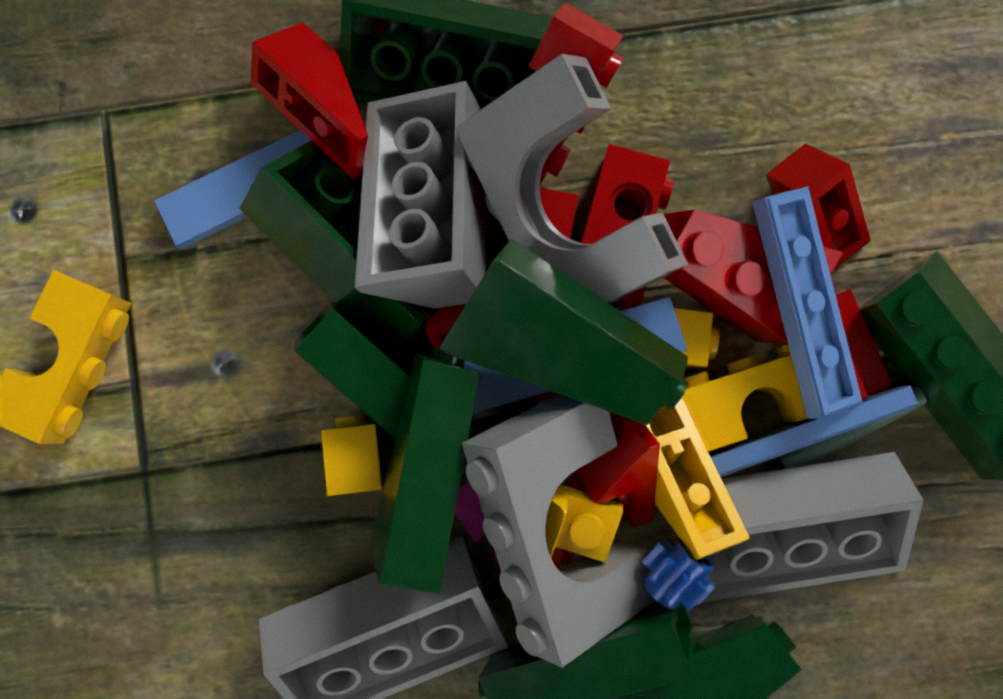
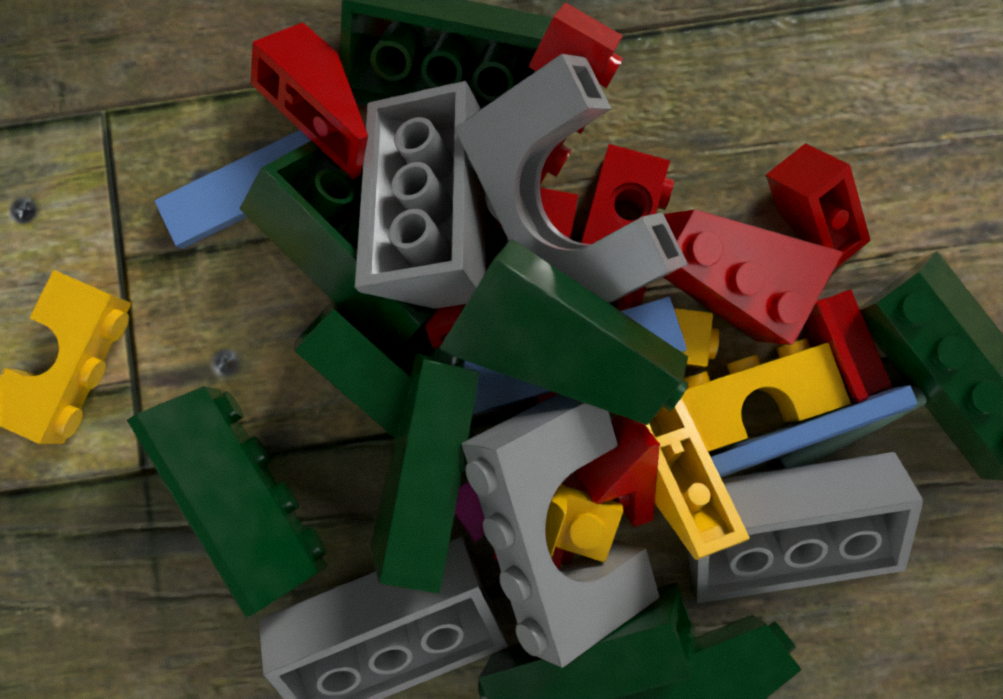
yellow brick [321,415,387,496] -> none
blue gear [642,538,715,611] -> none
medium blue tile [752,186,863,419] -> none
none -> dark green slope [127,386,328,619]

